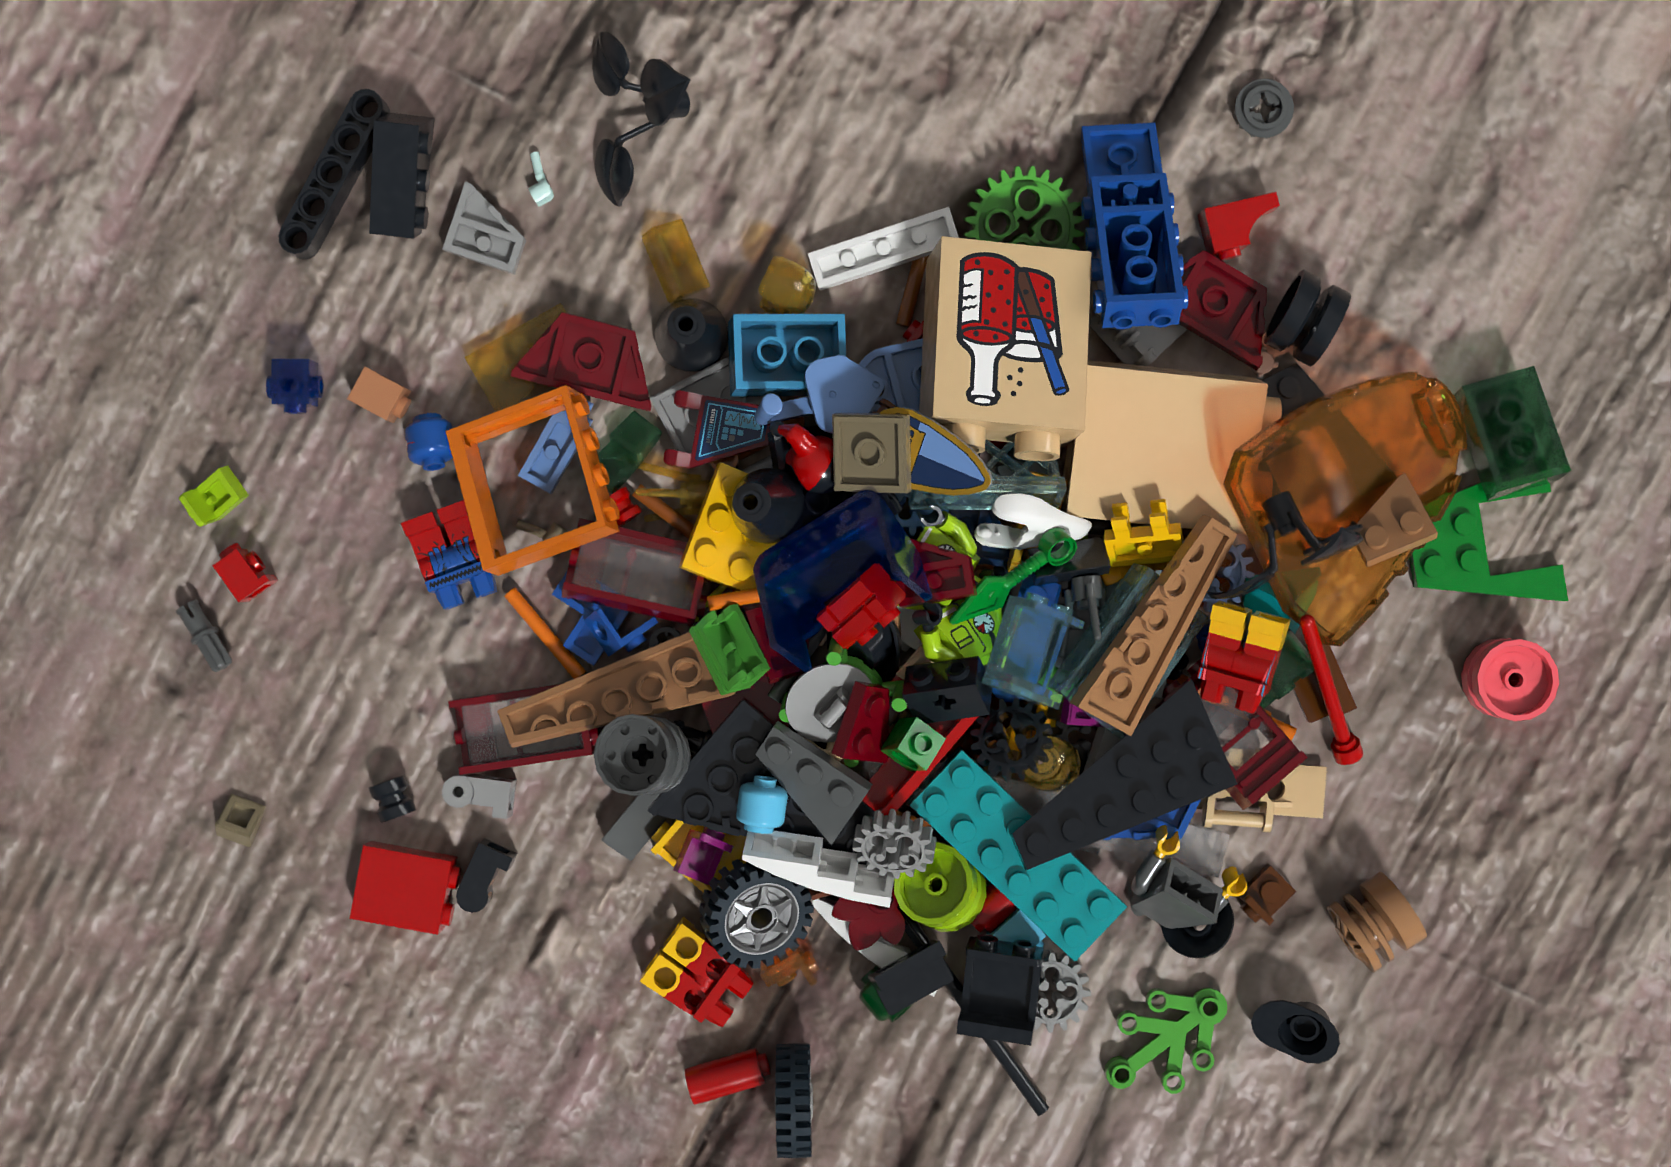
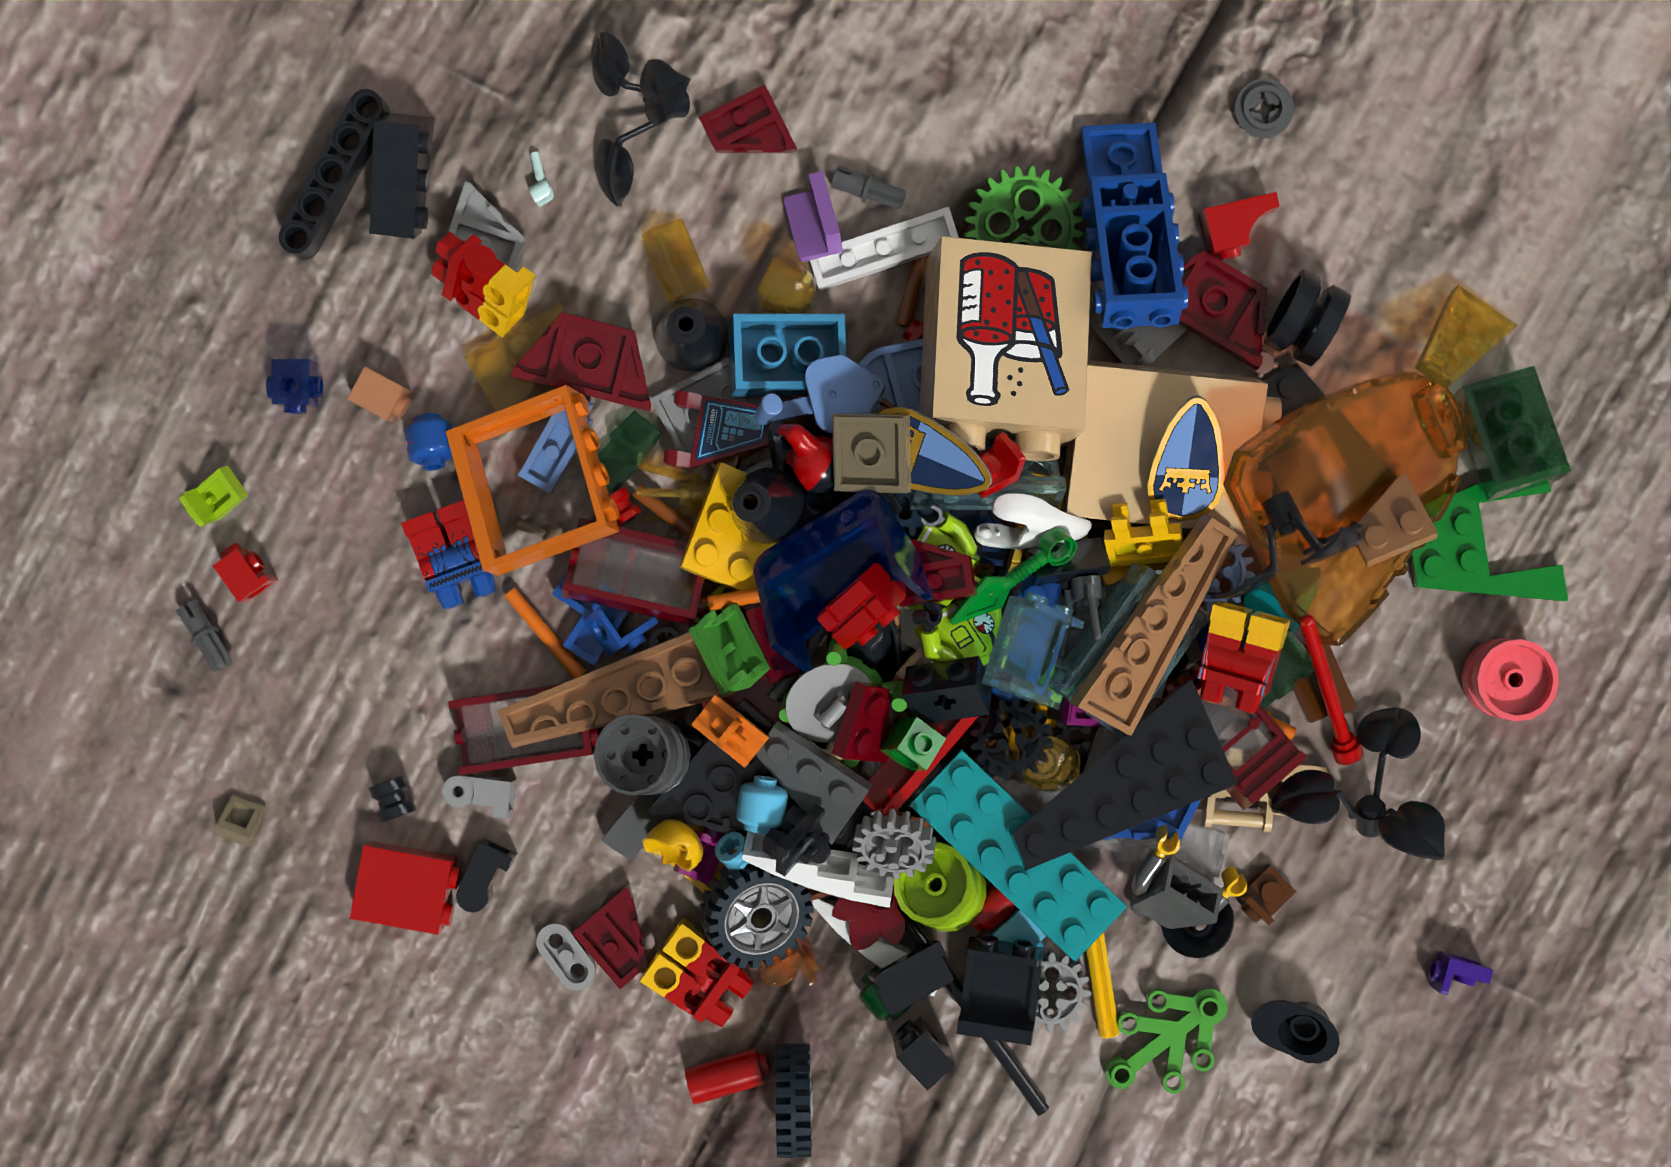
medium nougat wheel [1327,872,1427,973] -> none
none -> hips [431,231,535,338]
none -> light grey plate [536,921,597,991]
none -> dark red wing [572,885,649,989]
none -> yellow hair [642,819,703,871]
none -> orange hips [691,694,769,768]
none -> dark red wing [699,84,797,153]
none -> medium azure bush [715,832,749,871]
none -> black hips [762,804,831,876]
none -> medium lavender panel [783,171,843,262]
none -> dark grey axle [831,165,906,209]
none -> black brick [894,1016,955,1091]
none -> red bracket [977,432,1026,499]
none -> yellow axle [1086,932,1120,1038]
none -> shield [1147,395,1225,521]
none -> black plant [1271,707,1445,860]
none -> clear yellow wing [1415,284,1518,389]
none -> dark purple bracket [1428,951,1493,995]

